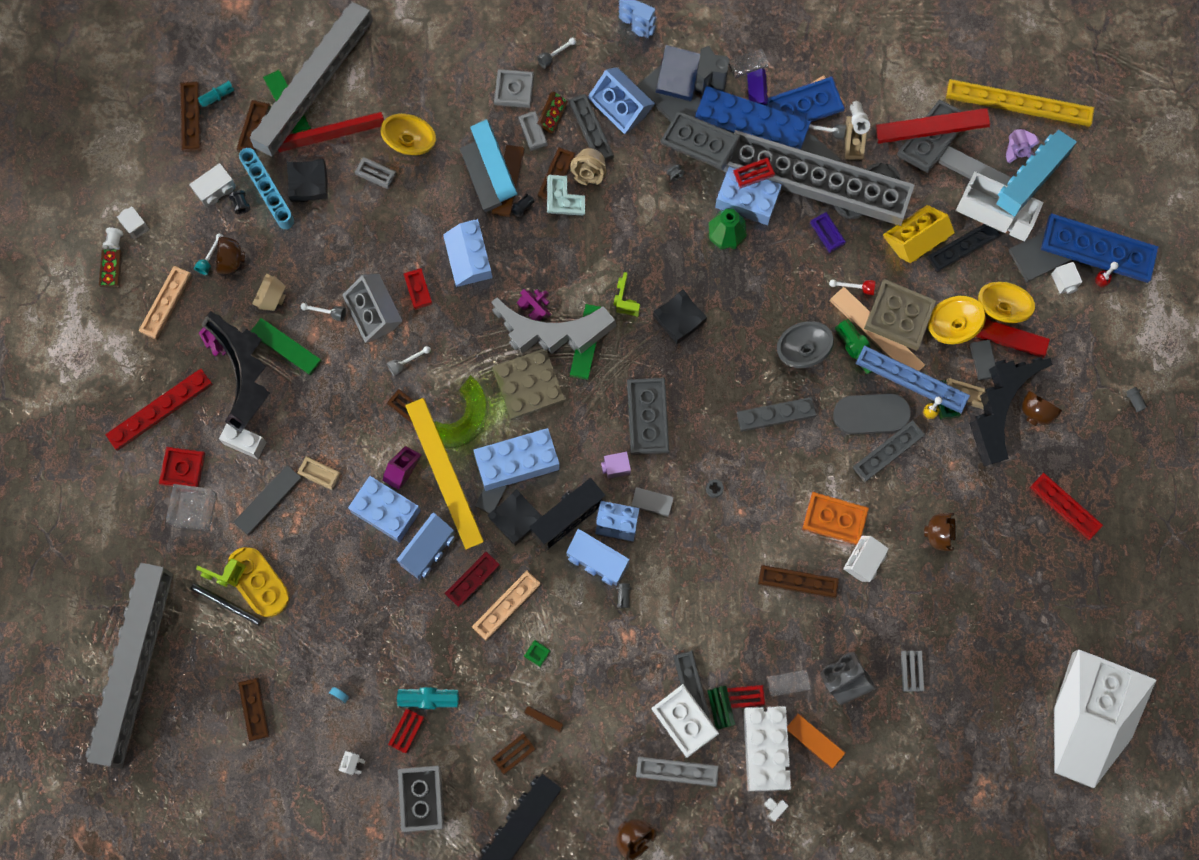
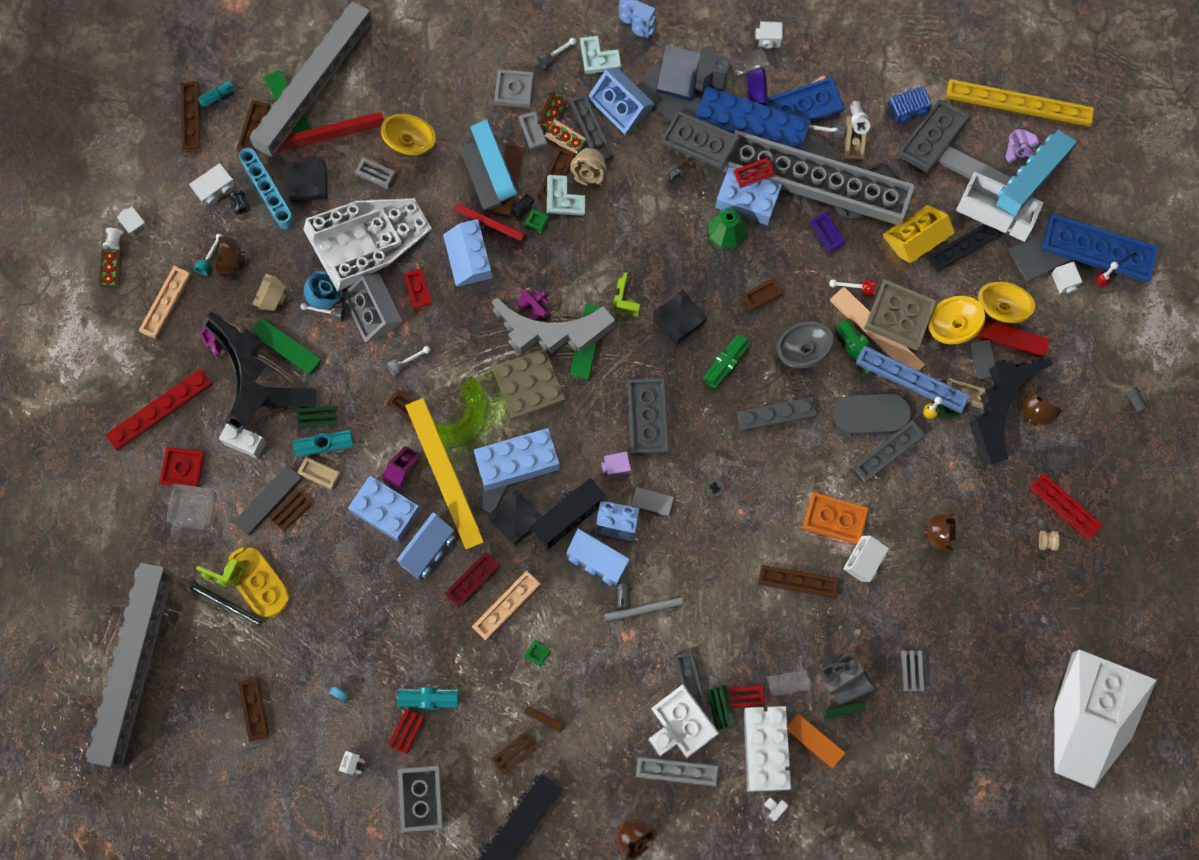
red tile [876,108,990,144] -> none
none -> black tile [260,387,317,408]
none -> reddish brown tile [269,490,311,531]
none -> teal piece [293,430,354,457]
none -> dark green tile [297,406,337,429]
none -> white wedge [304,198,432,292]
none -> dark azure cylinder [304,271,343,310]
none -> red tile [455,203,528,241]
none -> green tile [524,209,549,234]
none -> tile [545,119,586,155]
none -> light aqua plate [580,36,621,74]
none -> light grey bar [605,597,683,622]
none -> white brick [648,727,677,757]
none -> green piece [703,335,750,388]
none -> reddish brown tile [741,278,784,312]
none -> white brick [755,21,782,48]
none -> dark green tile [823,702,866,719]
none -> blue brick [888,86,932,123]
none -> tan wheel [1039,531,1059,551]

